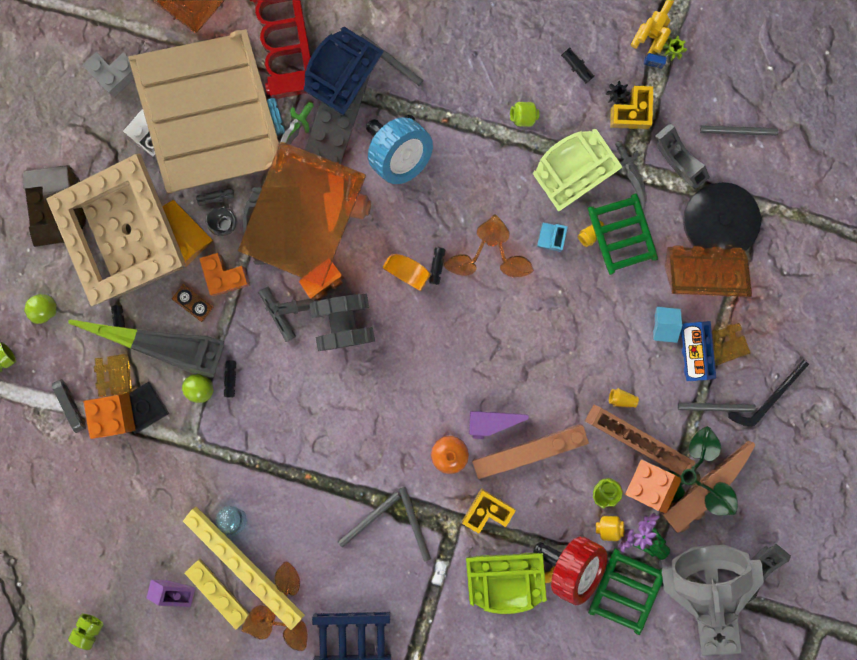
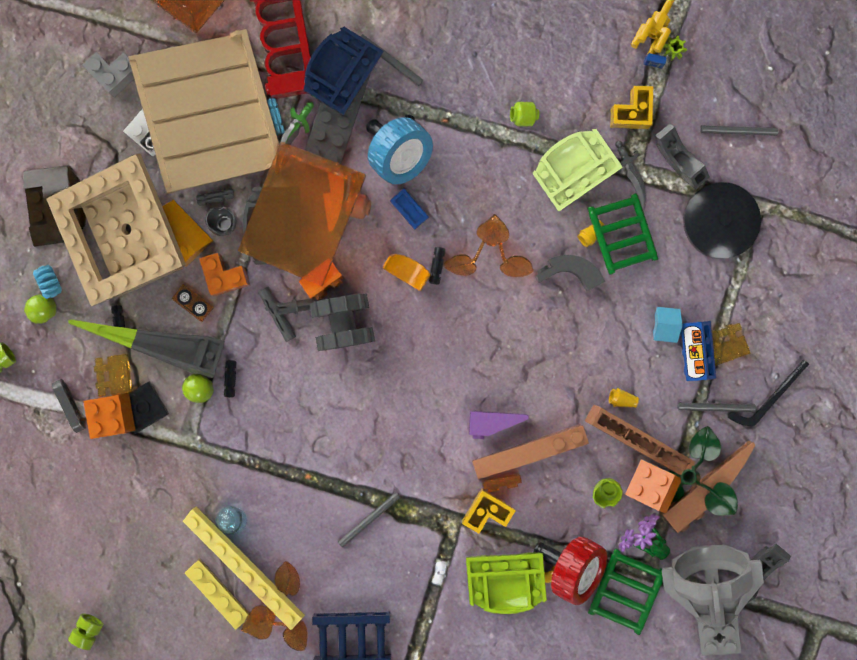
medium lavender slope [146,580,195,607] -> none
dark grey bar [399,486,431,562] -> none
orange cylinder [431,436,469,474] -> none
medium azure piece [537,223,568,252] -> none
black pin [561,47,595,84] -> none
yellow head [596,516,625,541] -> none
black gear [606,81,631,104] -> none
clear orange slope [665,245,752,297] -> none
none -> medium azure gear [33,265,62,299]
none -> blue plate [390,188,429,230]
none -> clear orange plate [482,473,522,492]
none -> dark grey arch [535,255,605,292]

